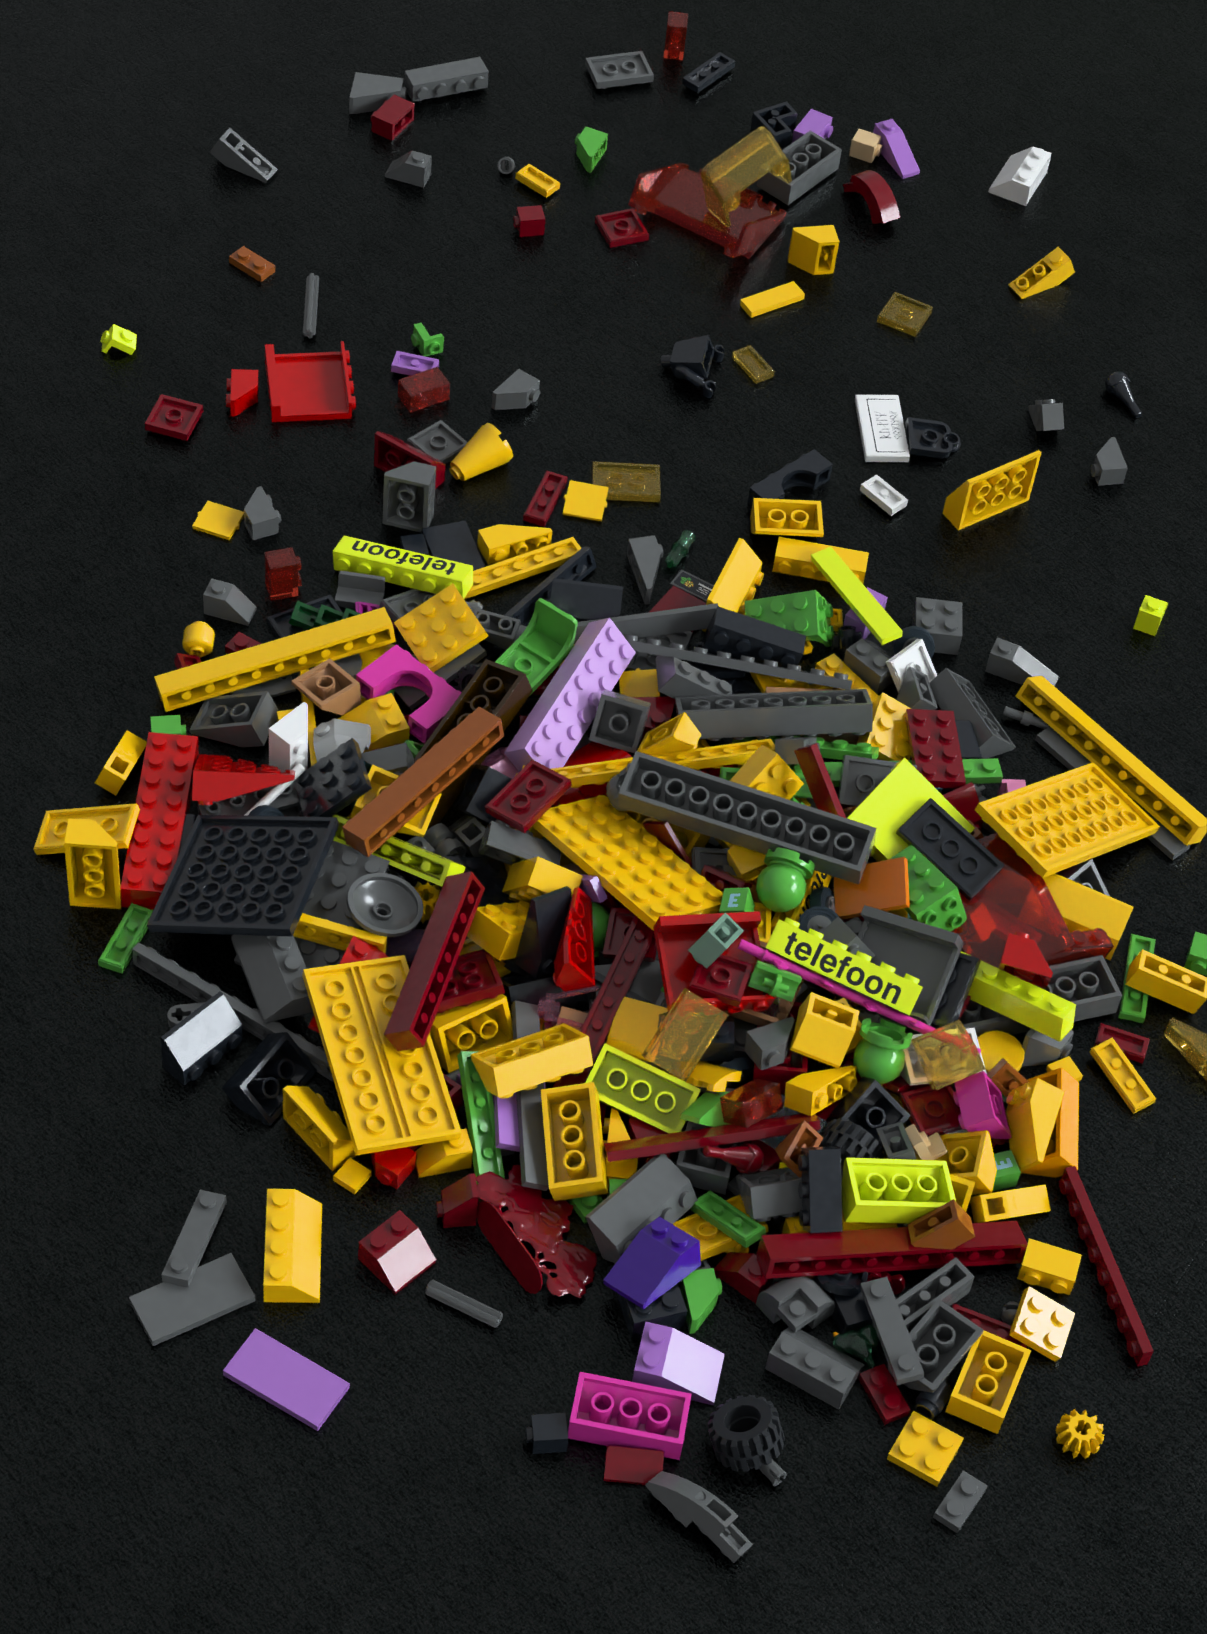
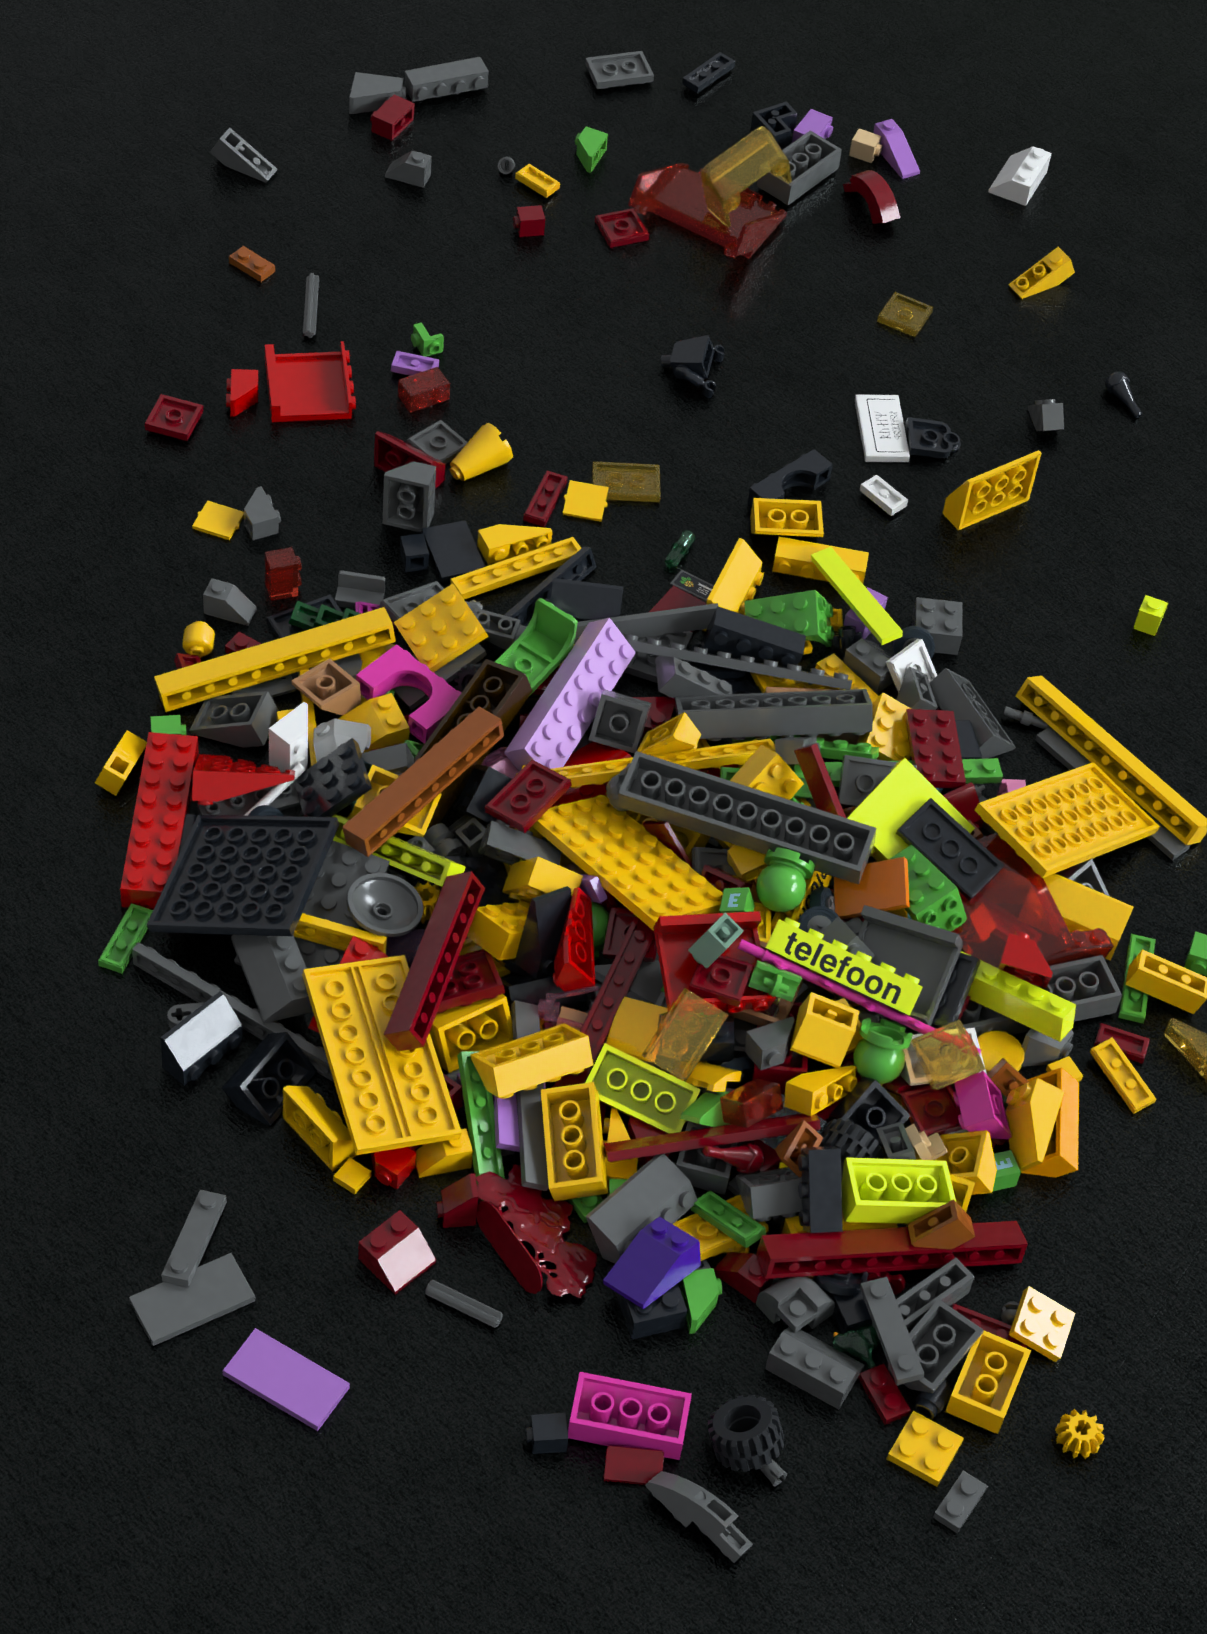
yellow tile [33,803,140,855] -> none
yellow slope [64,818,122,909] -> none
neon yellow bracket [100,324,137,355] -> none
yellow slope [263,1189,322,1303] -> none
neon yellow brick [333,536,473,599] -> none
dark grey slope [491,369,540,410] -> none
yellow piece [619,668,660,697] -> none
dark grey slope [627,535,663,605] -> none
slope [632,1321,725,1405] -> none
clear red brick [663,11,688,60] -> none
clear yellow tile [732,345,775,384] -> none
yellow tile [740,281,805,318] -> none
yellow slope [788,225,839,275] -> none
yellow slope [970,1185,1051,1223] -> none
dark grey slope [985,637,1059,687] -> none
yellow brick [1017,1238,1082,1295] -> none
dark red plate [1059,1166,1153,1367] -> none
dark grey slope [1091,437,1128,486] -> none

